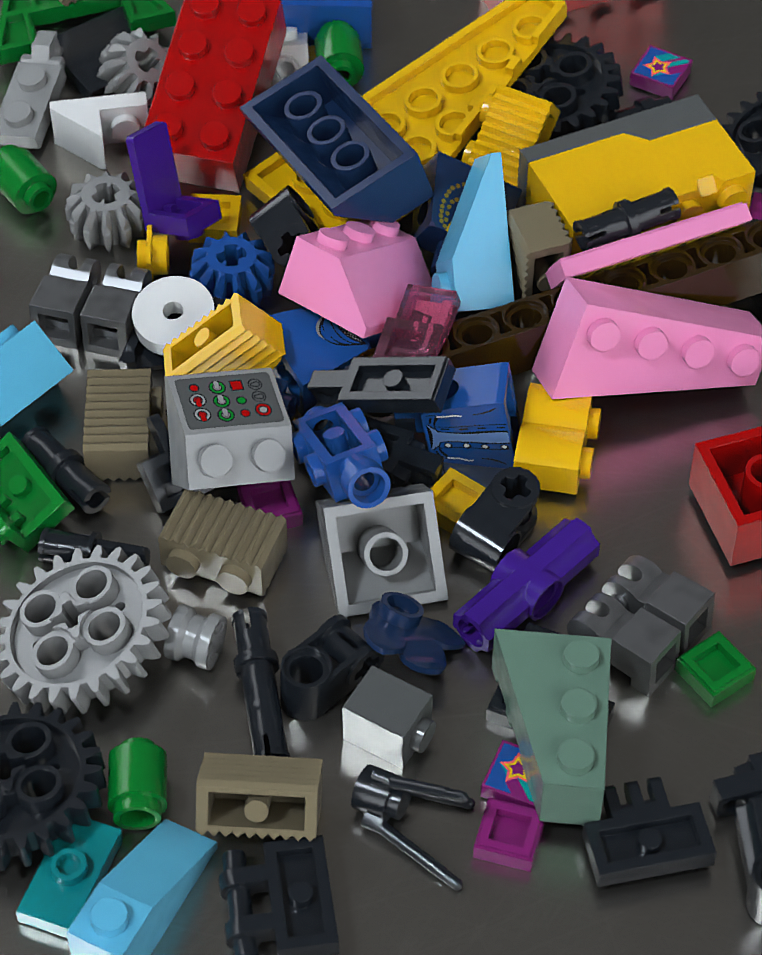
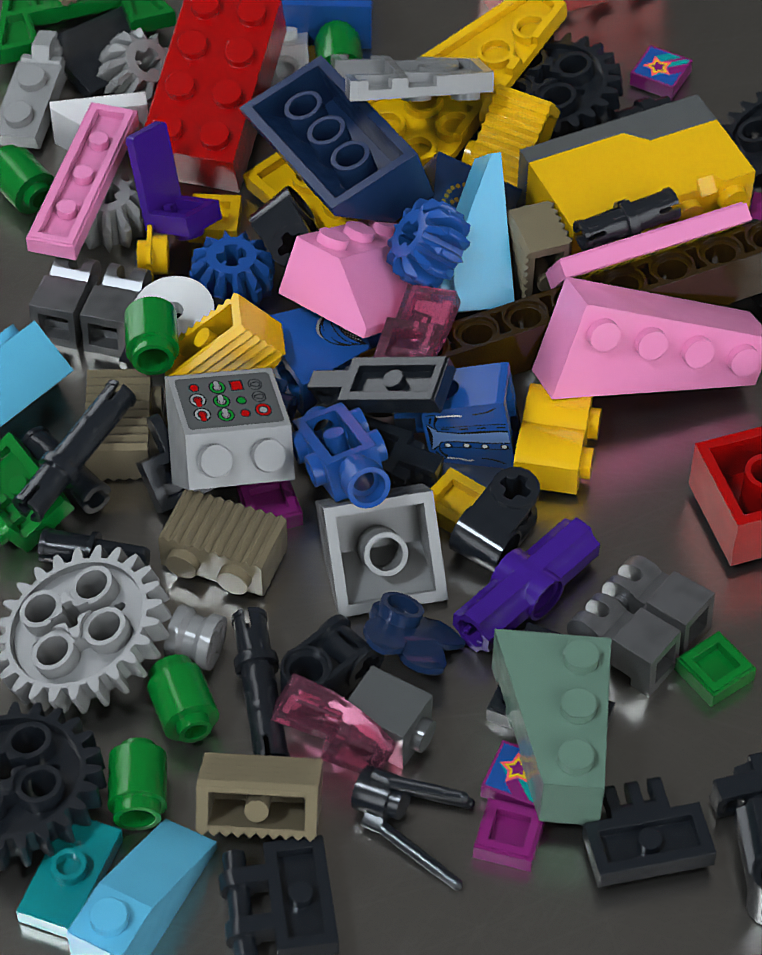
none -> black pin [12,379,137,522]
none -> bright pink tile [26,102,139,260]
none -> green brick [124,297,179,375]
none -> green brick [147,654,220,743]
none -> clear pink slope [271,673,395,774]
none -> light grey wing [331,54,494,102]
none -> blue gear [386,198,470,289]

